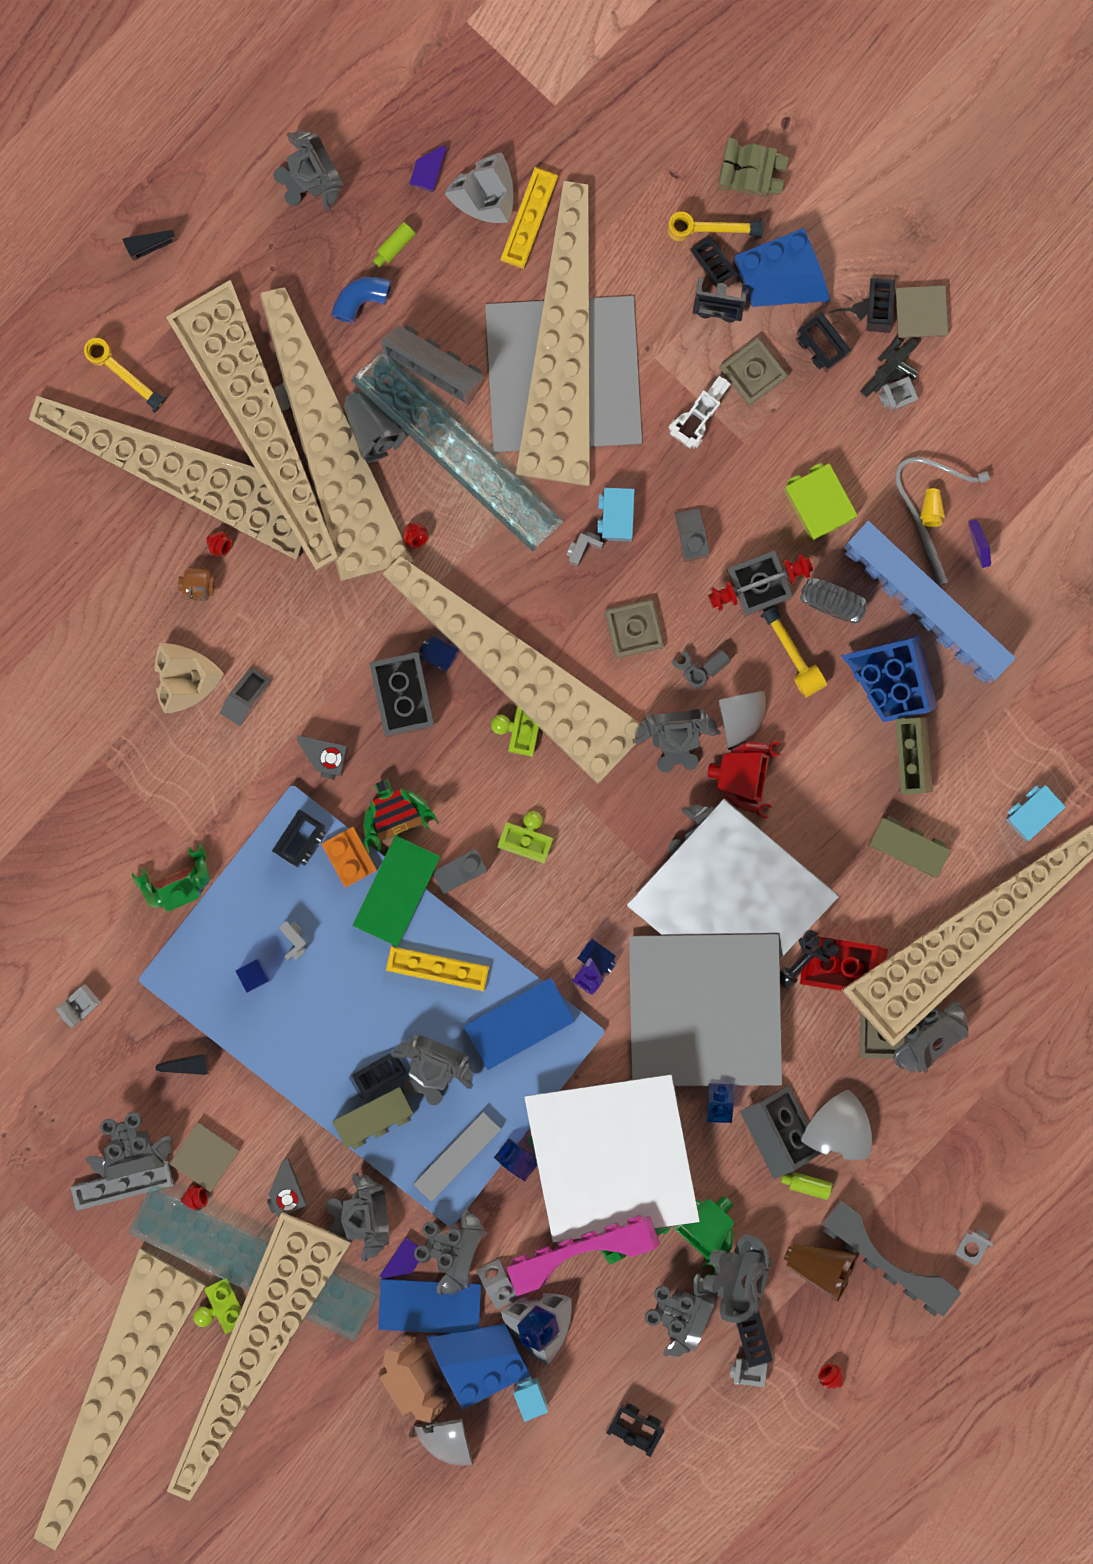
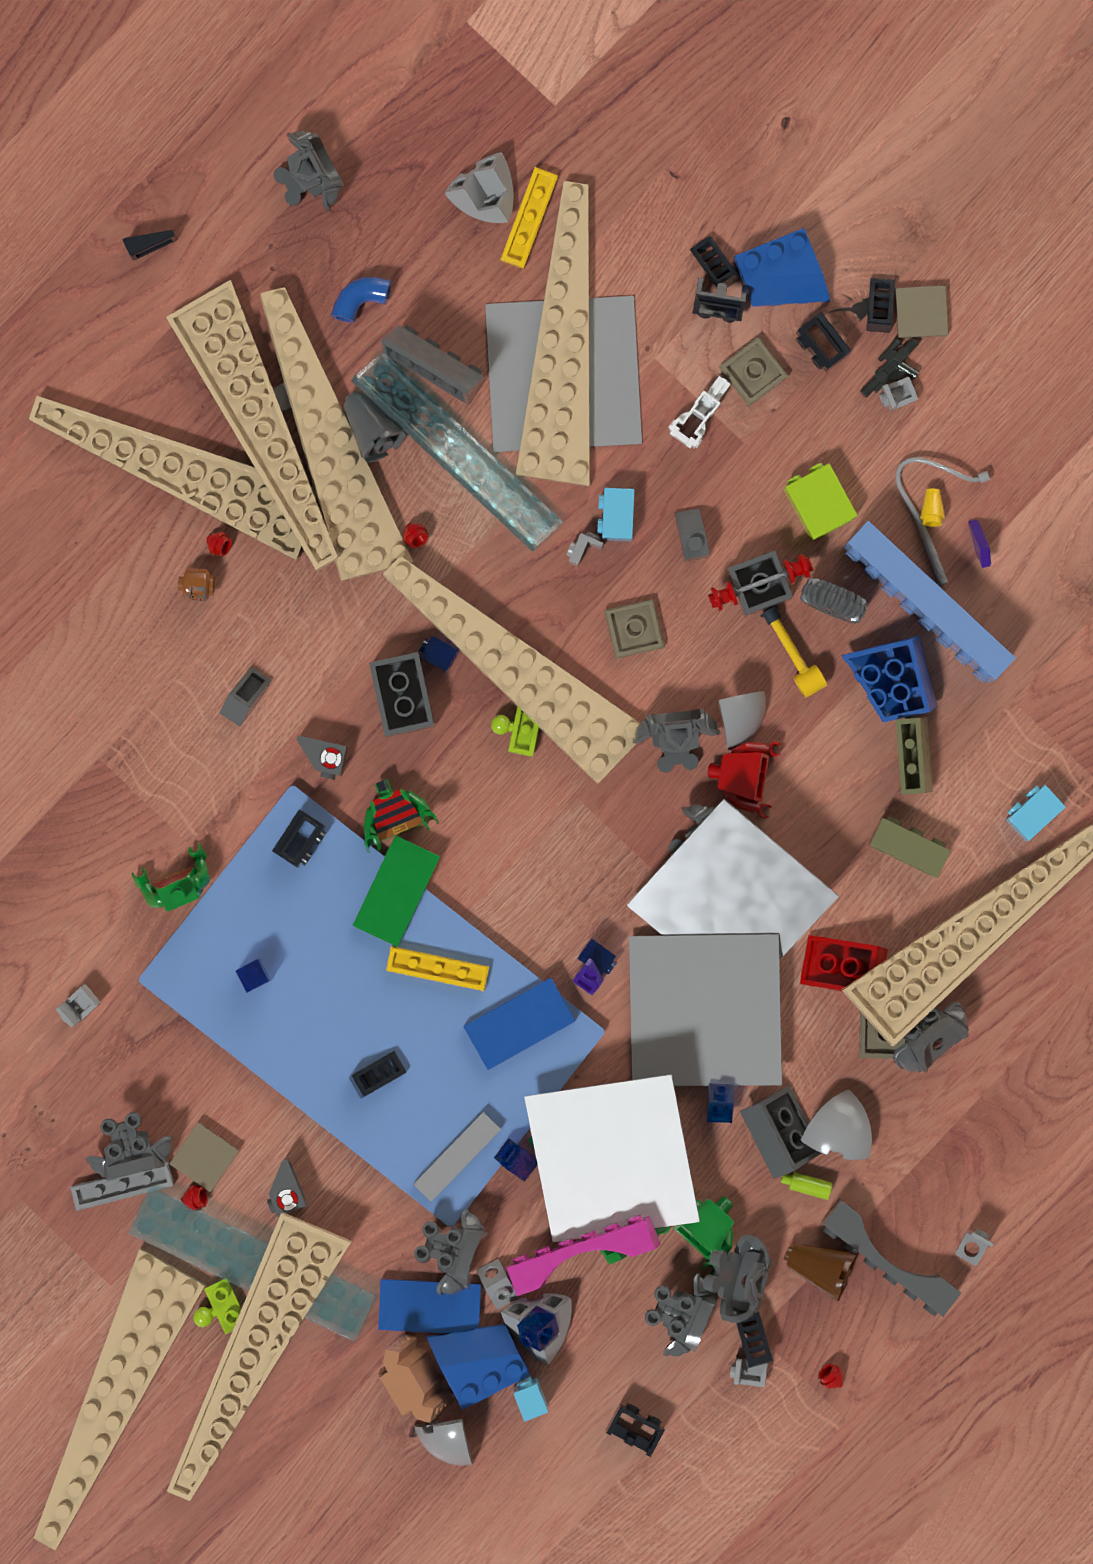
yellow piece [84,338,167,413] -> none
tan brick [155,643,223,714] -> none
black slope [155,1054,210,1075] -> none
light grey bracket [279,921,308,961] -> none
orange plate [321,827,377,888] -> none
dark grey piece [326,1173,390,1262] -> none
olive brick [332,1086,414,1150] -> none
lime cylinder [373,222,416,267] -> none
dark purple tile [379,1237,419,1278] -> none
dark grey piece [390,1034,473,1105] -> none
dark purple tile [409,146,447,192] -> none
dark grey slope [433,849,488,894] -> none
lime plate [497,811,553,864] -> none
yellow piece [667,212,763,241] -> none
dark grey bar [672,649,731,689] -> none
olive hips [717,137,788,198] -> none
black bar [780,930,839,989] -> none

